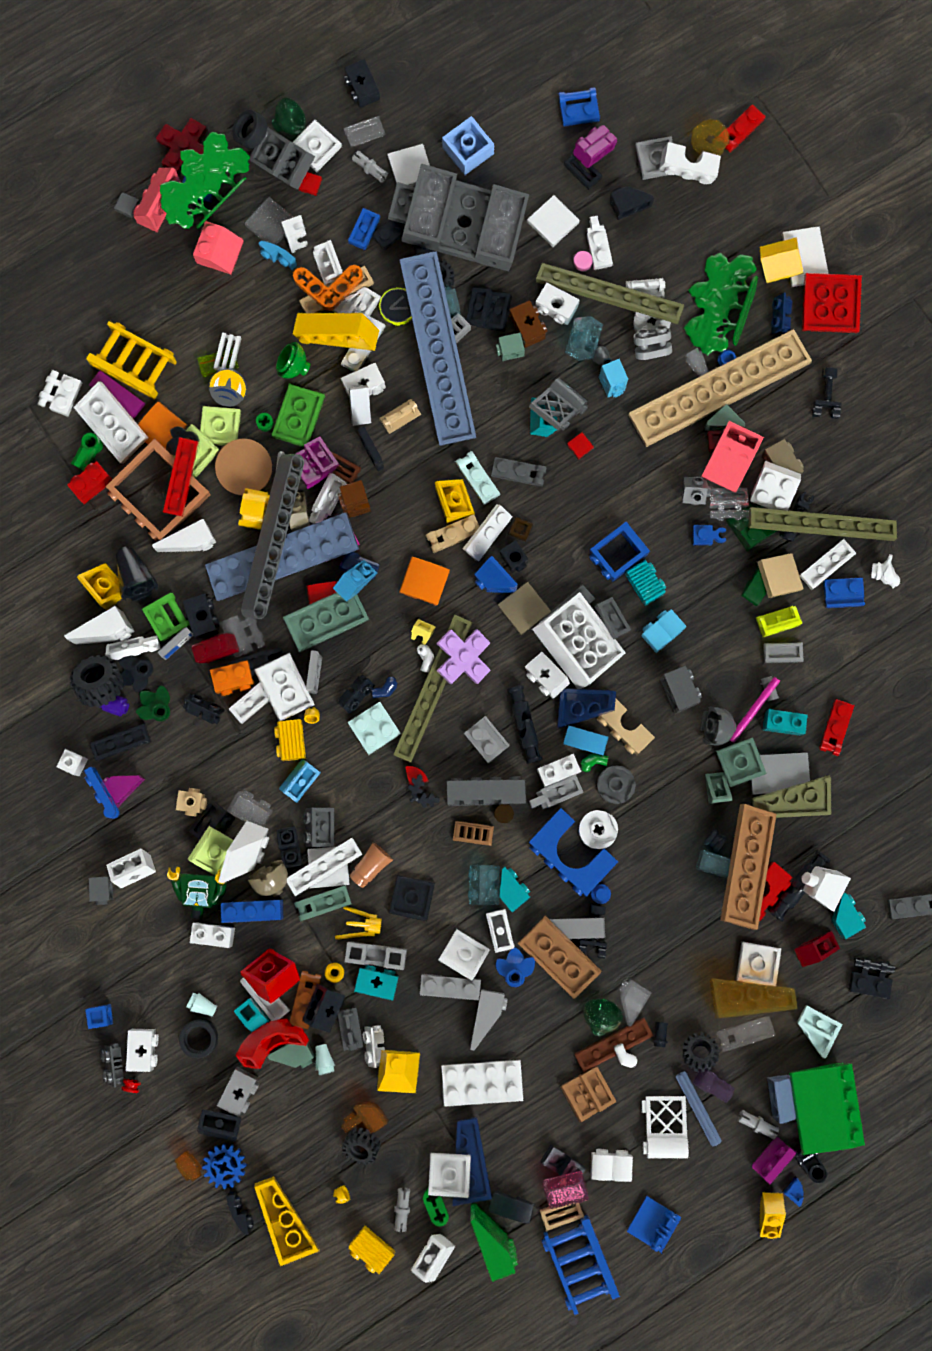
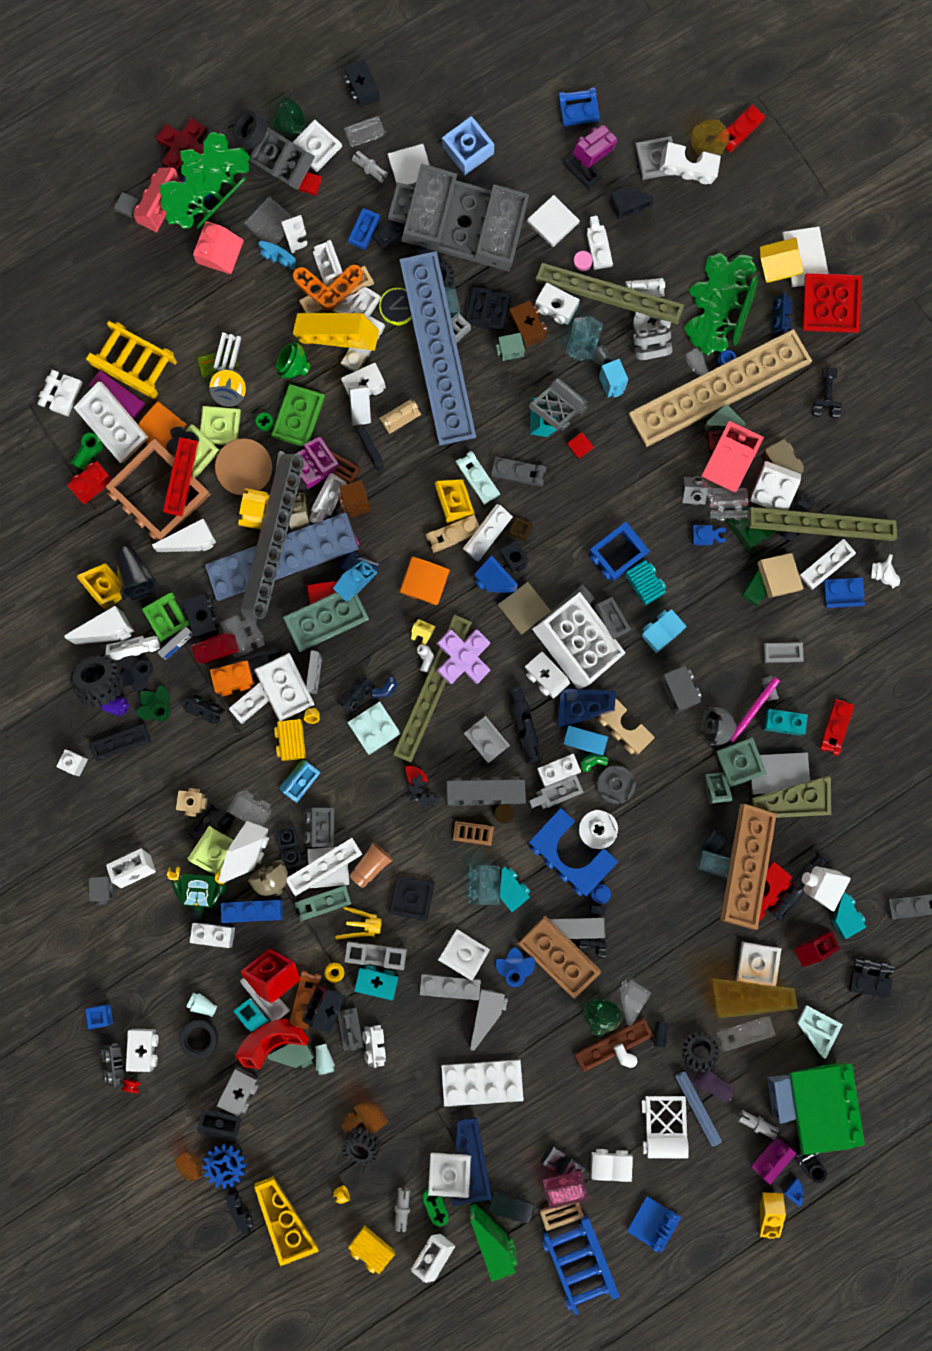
blue plate [84,767,120,819] -> none
magenta slope [103,775,145,807] -> none
yellow slope [377,1050,420,1093] -> none
white brick [486,909,514,953] -> none
medium nougat slope [560,1066,616,1122] -> none
neon yellow hinge [756,606,802,638] -> none

